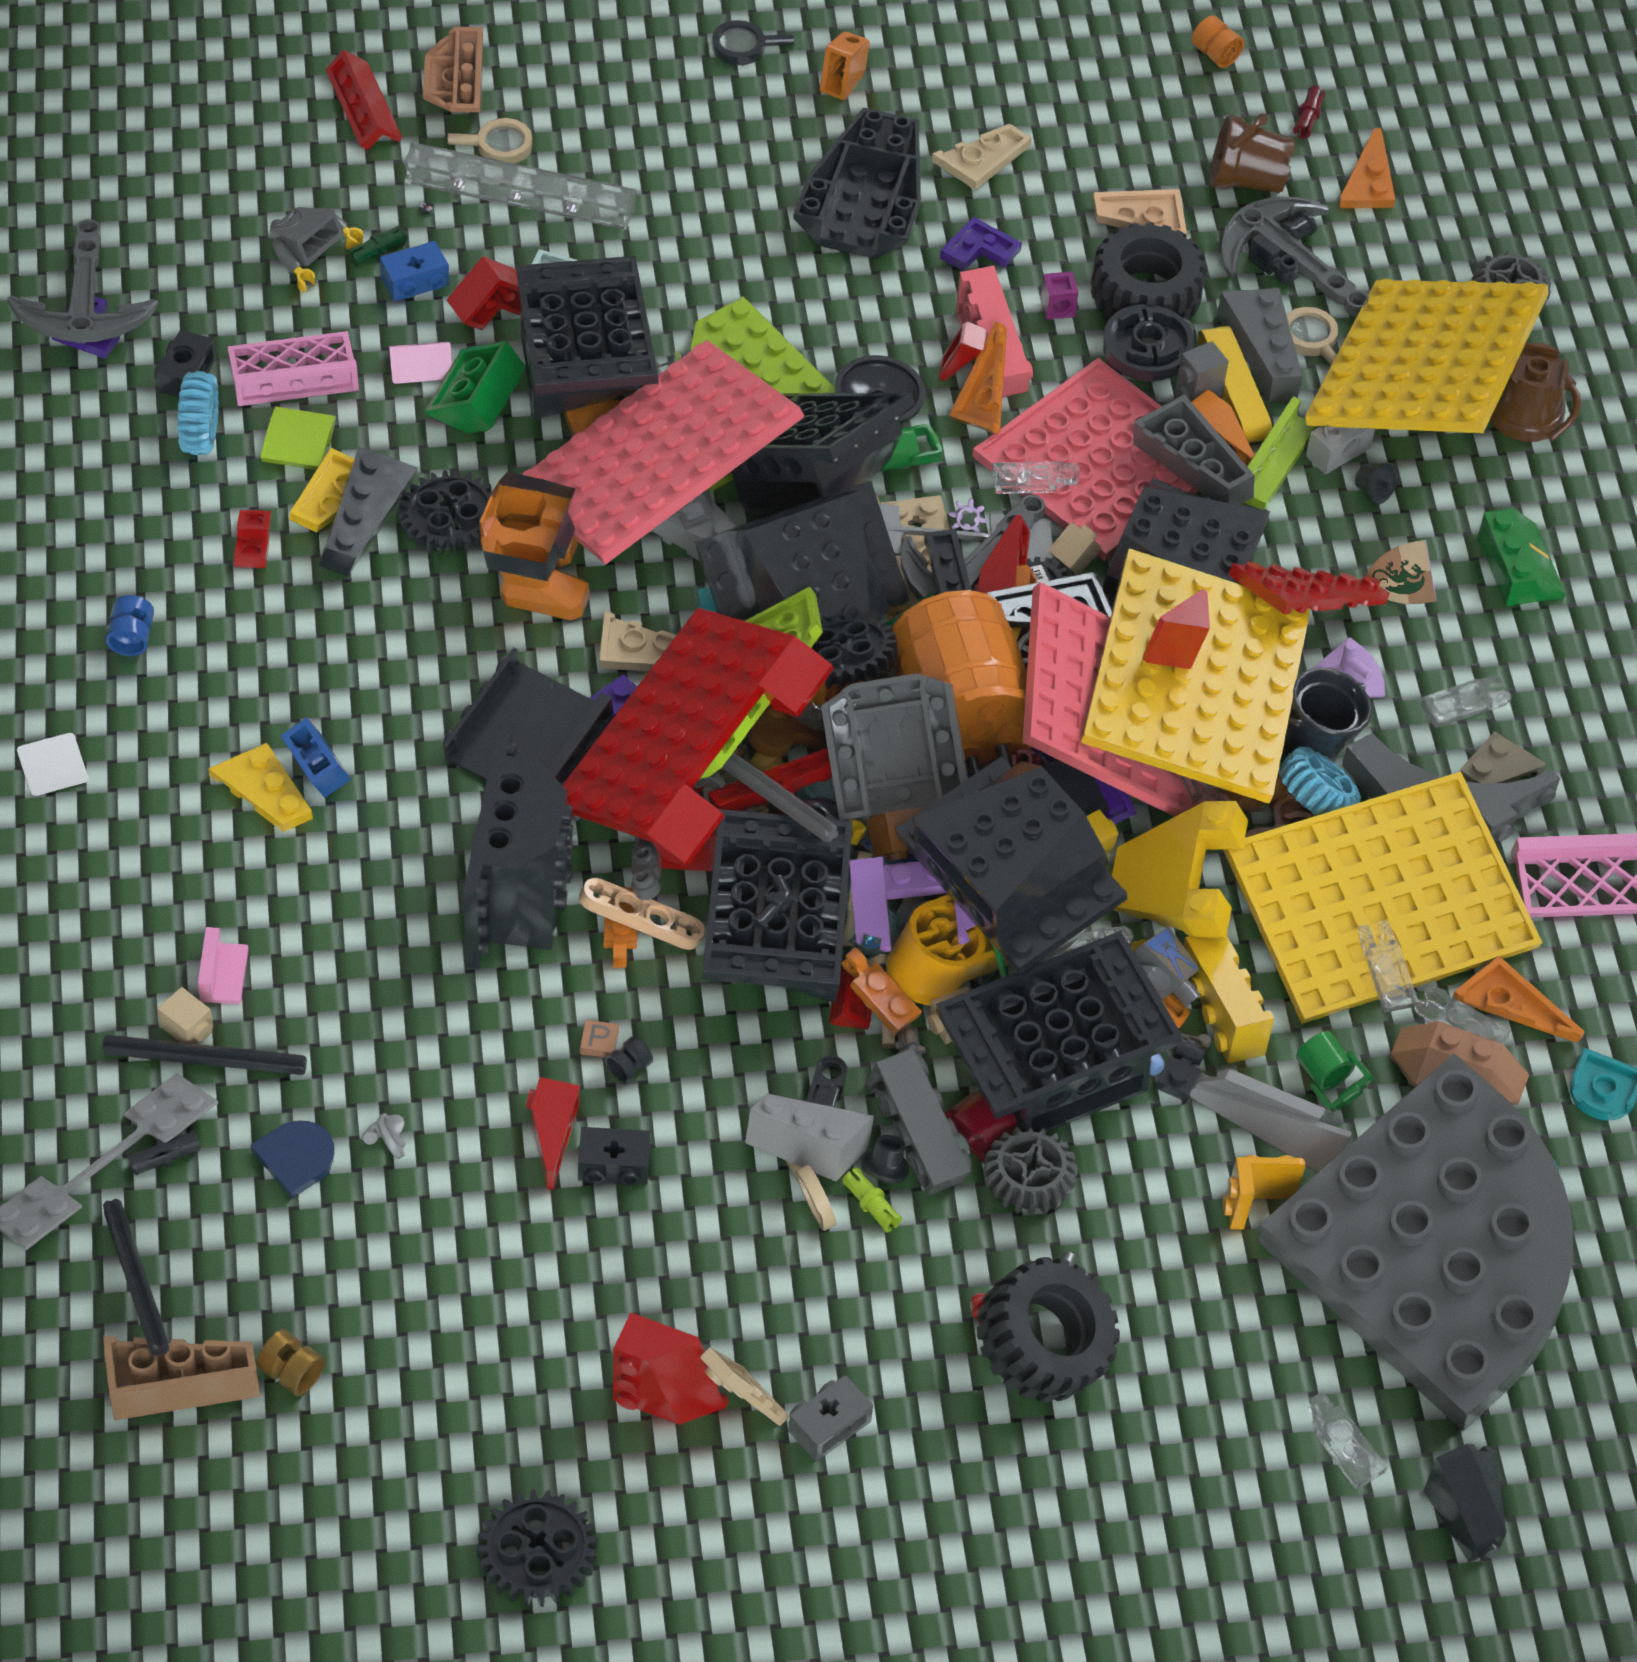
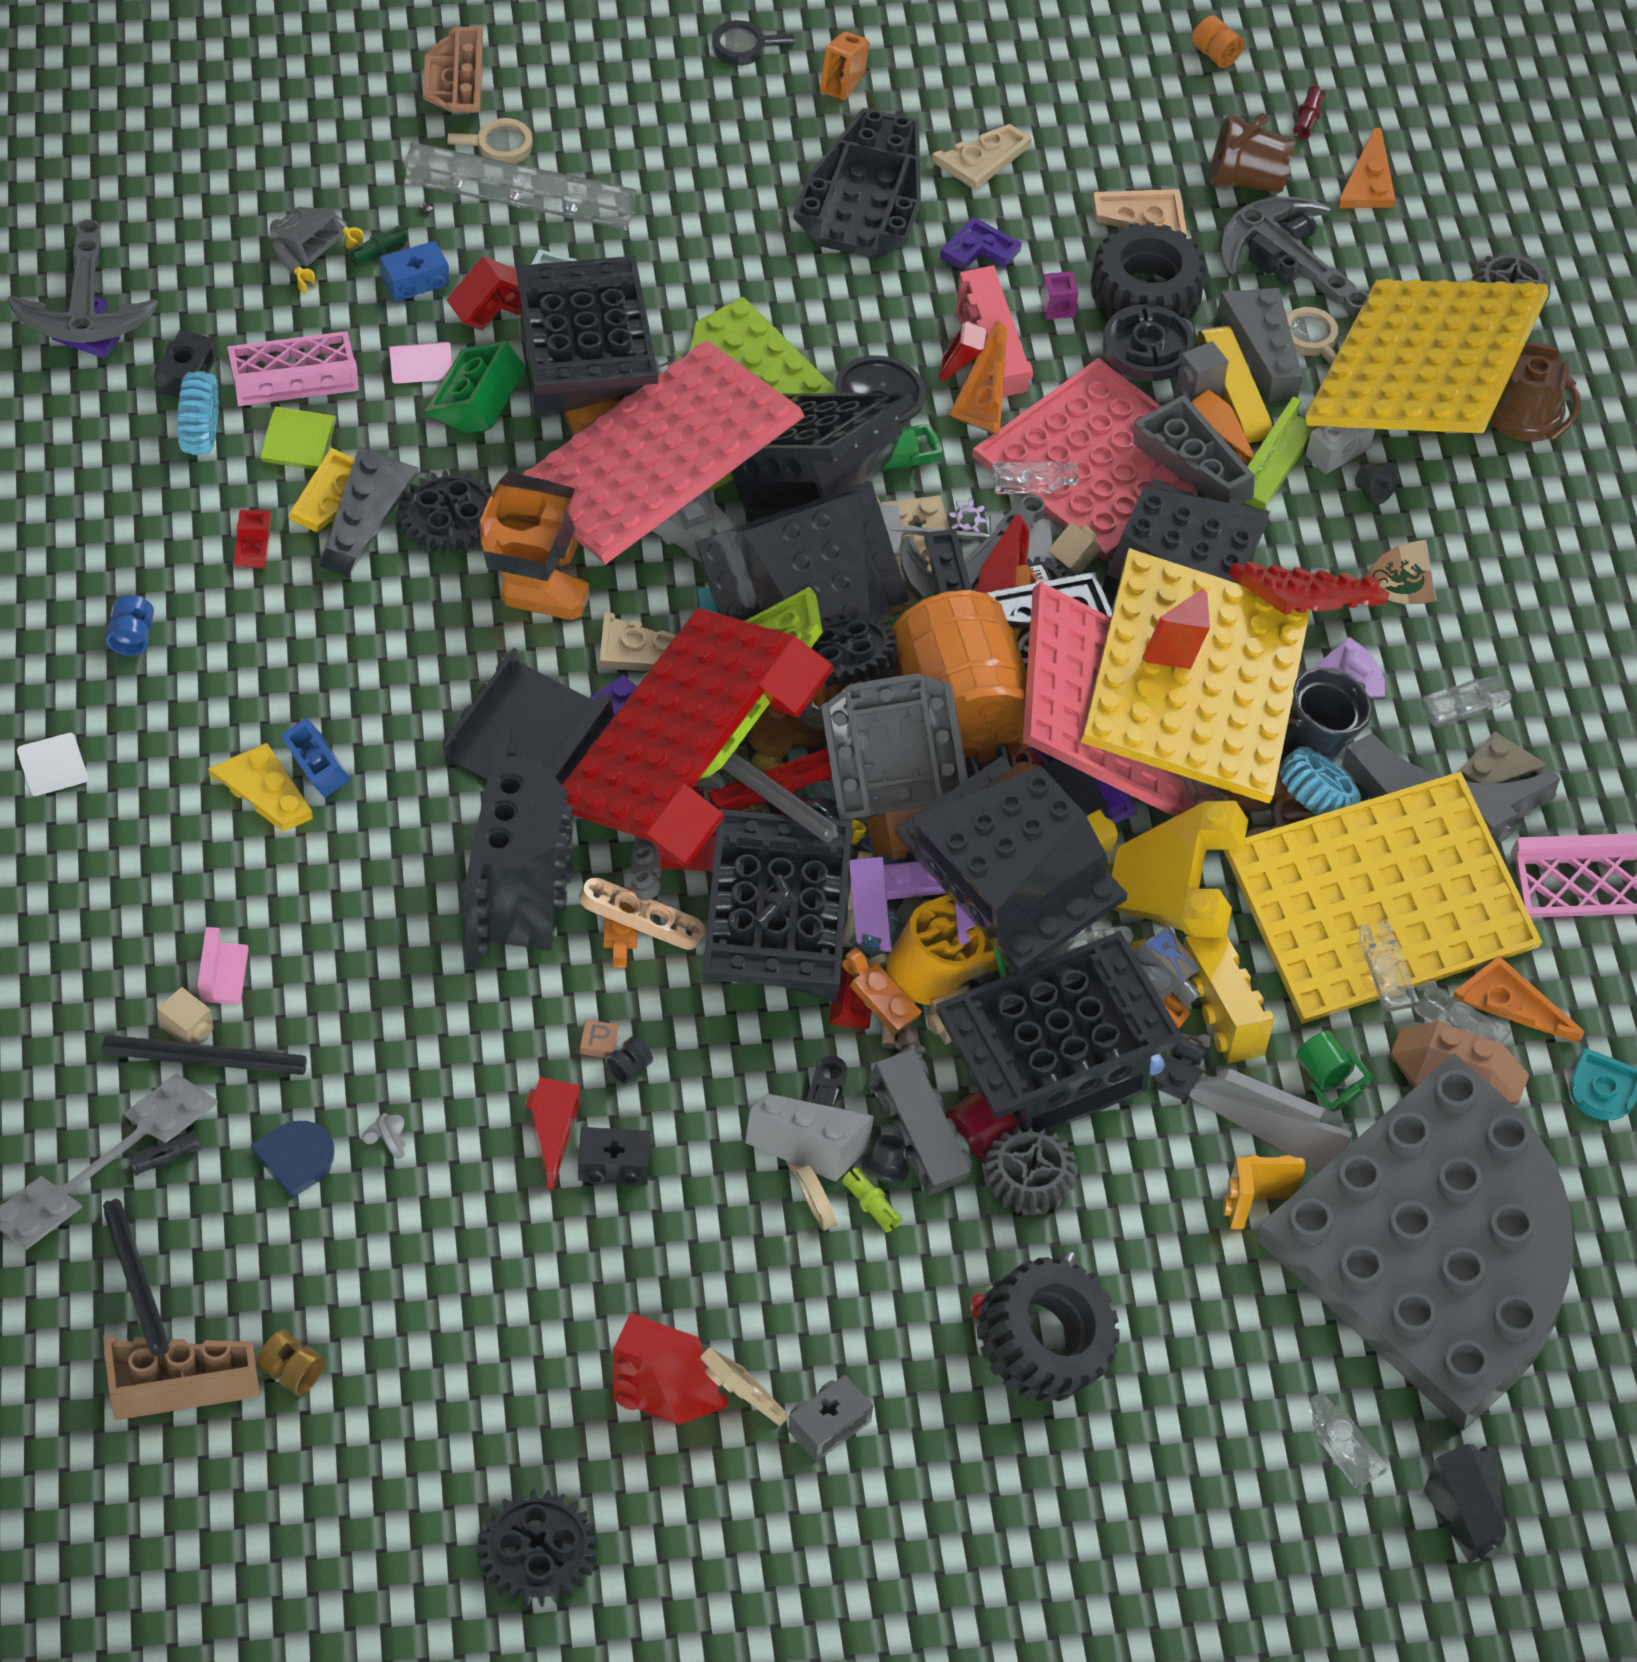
red panel [325,50,402,150] -> none
green slope [1478,508,1565,606] -> none

